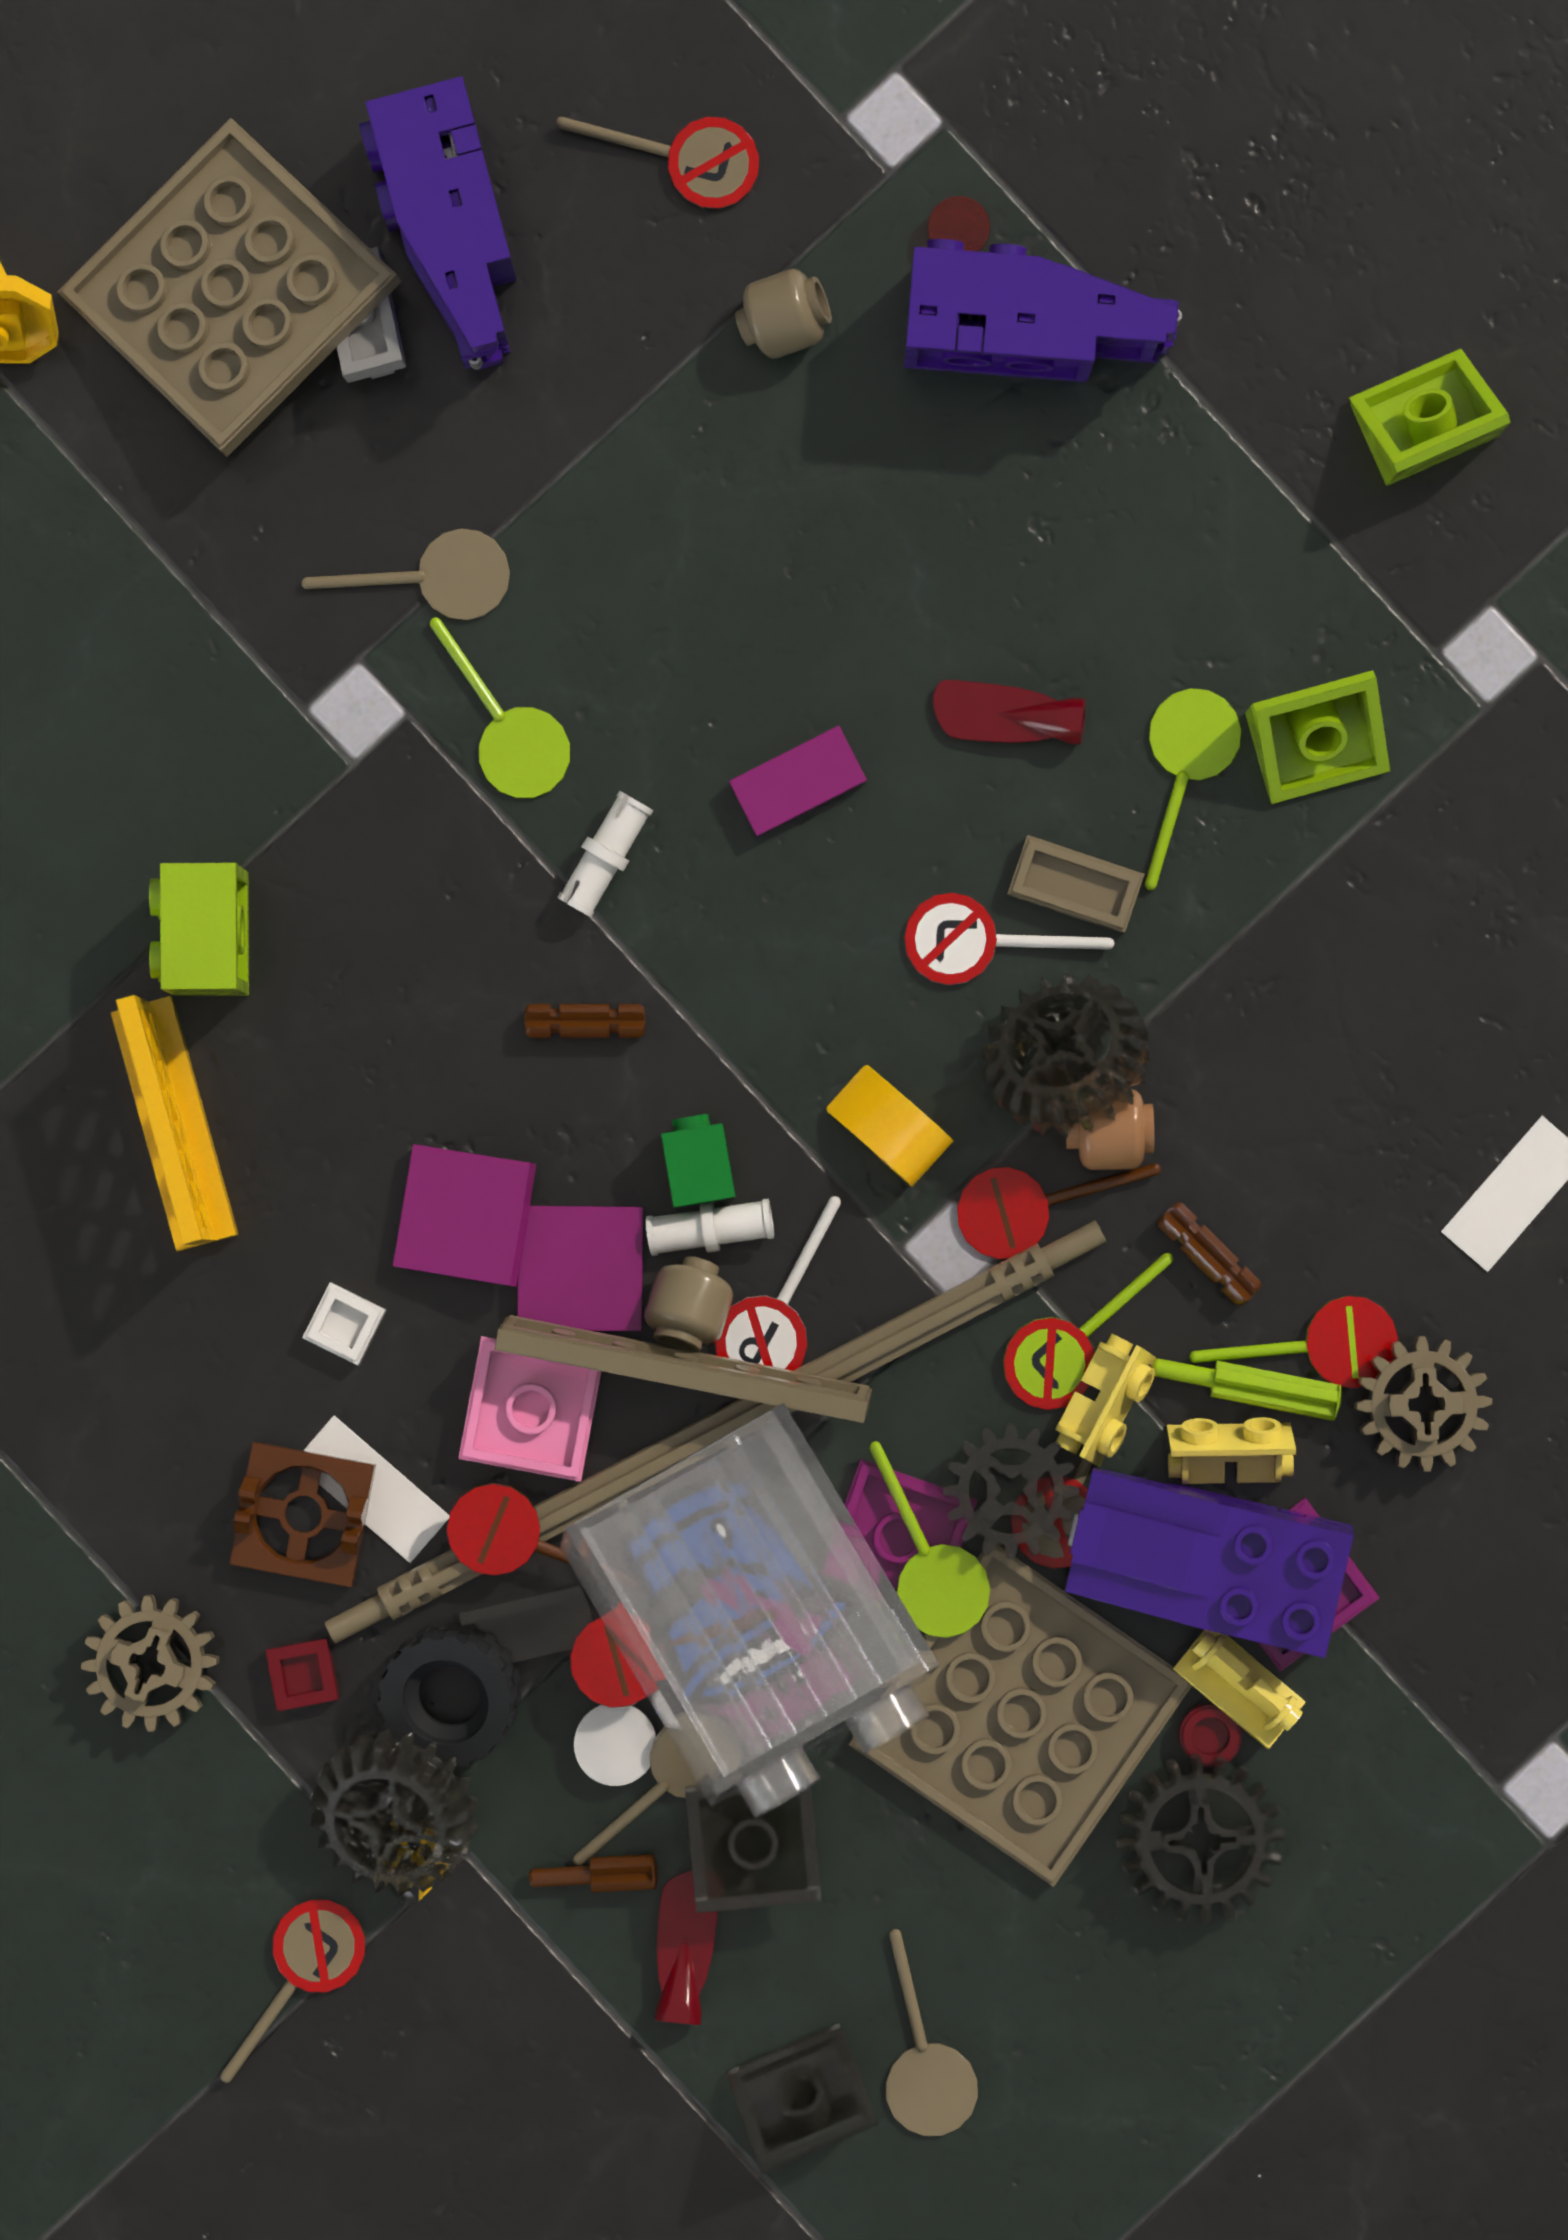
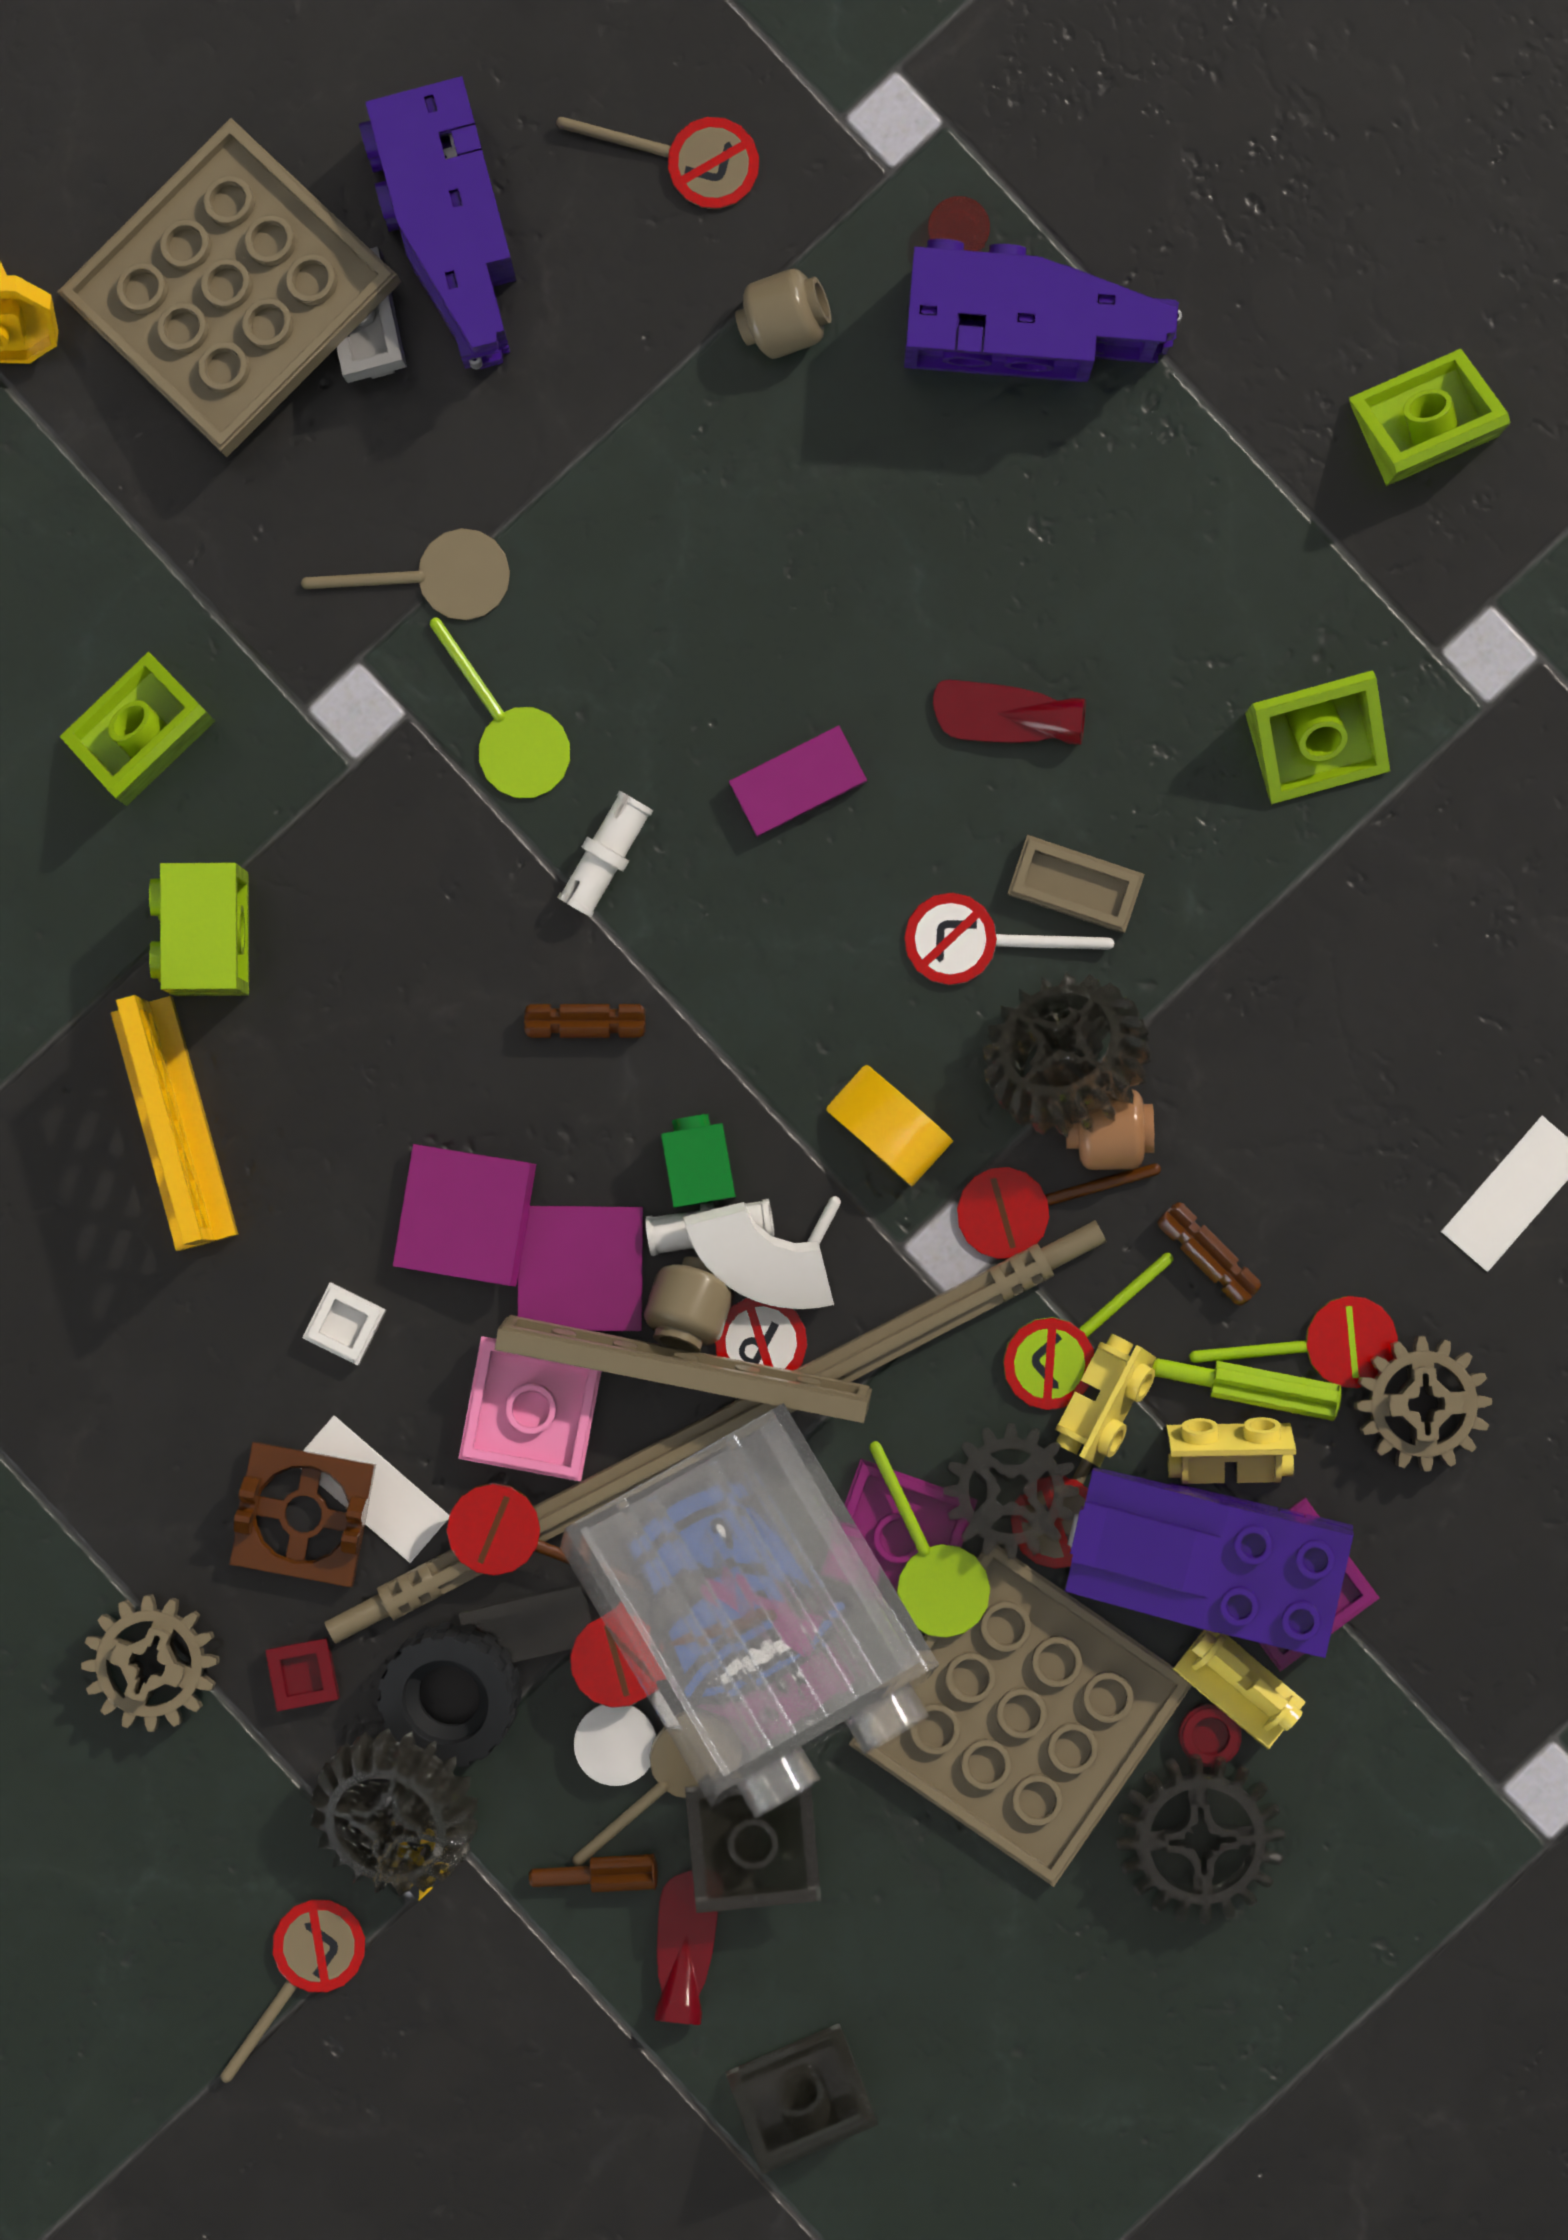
dark tan piece [886,1929,978,2136] -> none
lime piece [1145,688,1241,891] -> none
none -> lime slope [59,651,215,806]
none -> white tile [683,1202,834,1309]

